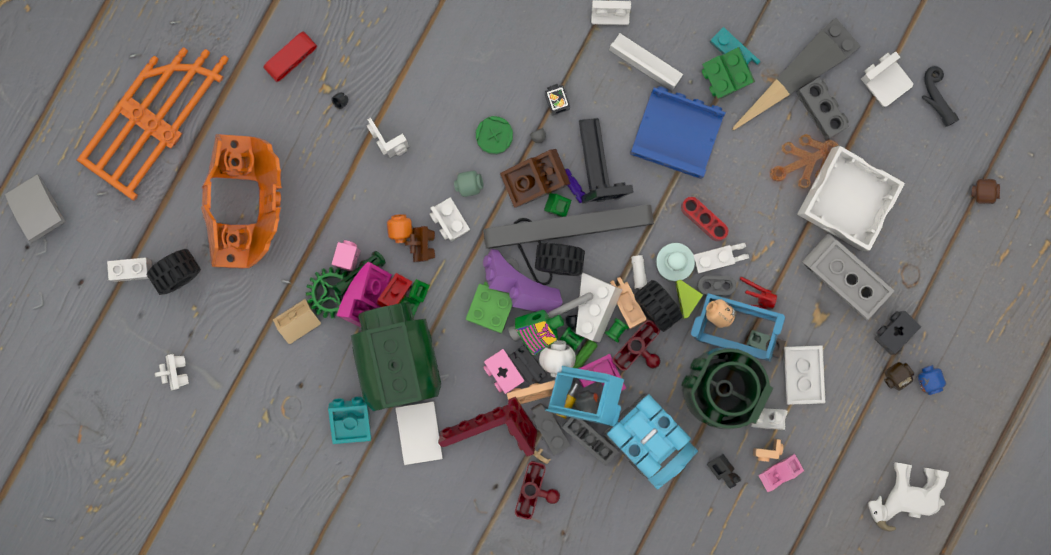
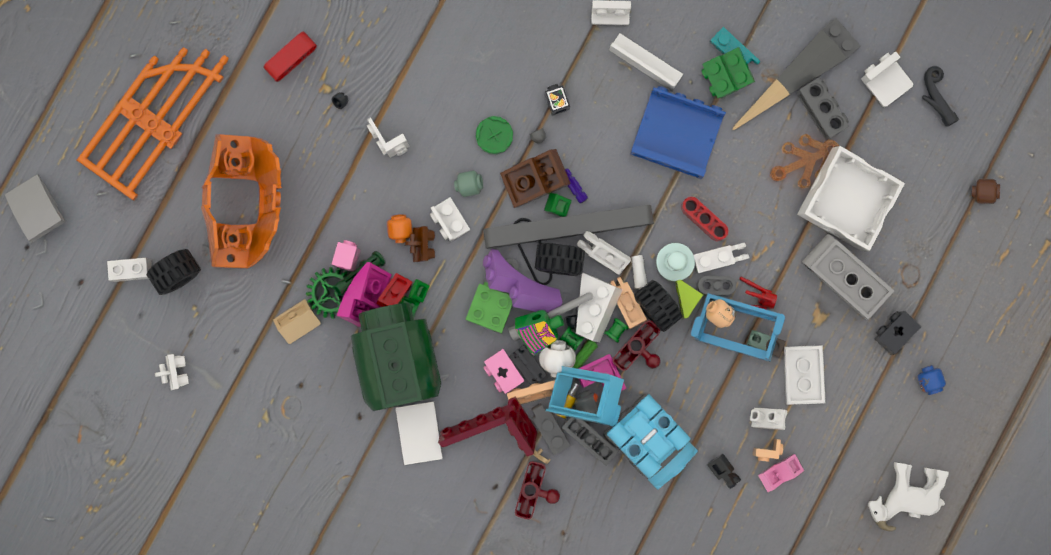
teal plate [328,396,372,444] -> none
black bracket [579,118,634,204] -> none
dark green piece [681,348,773,429] -> none
dark brown head [884,362,914,391] -> none
none -> white hinge [577,231,631,275]

